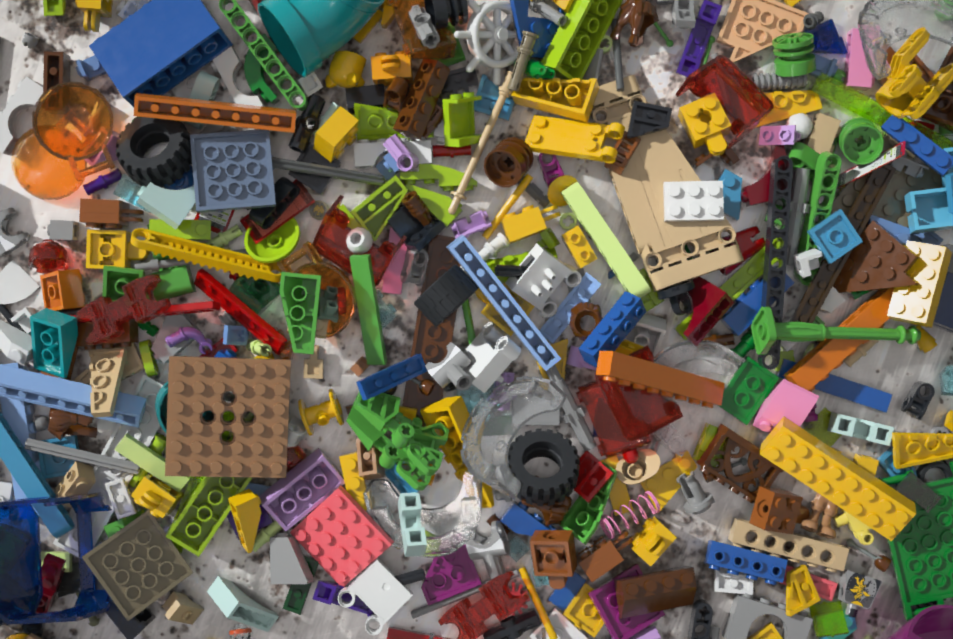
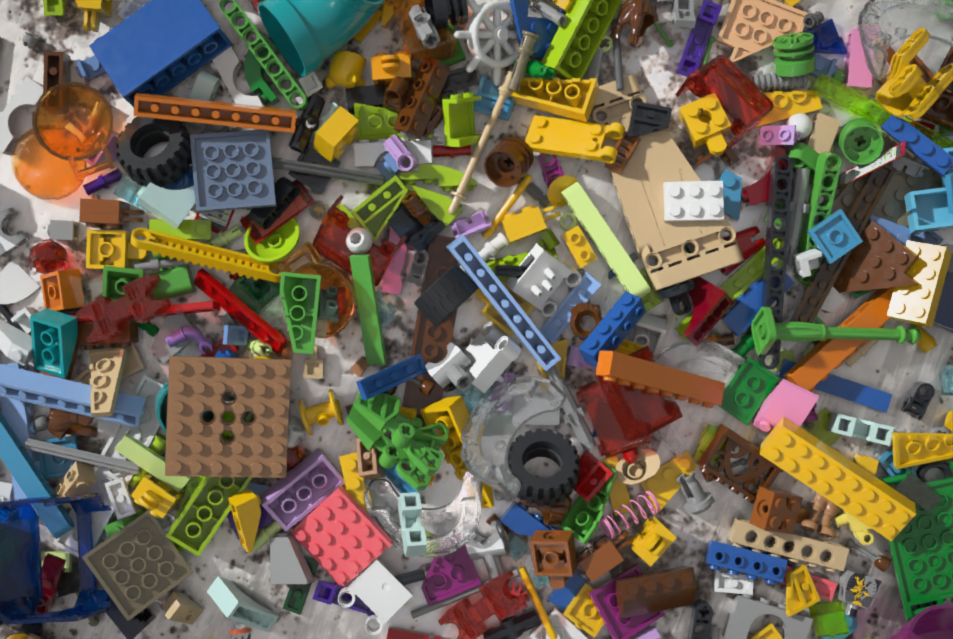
lime beam [139,339,159,377] -> none
bright green bar [462,299,476,345] -> none

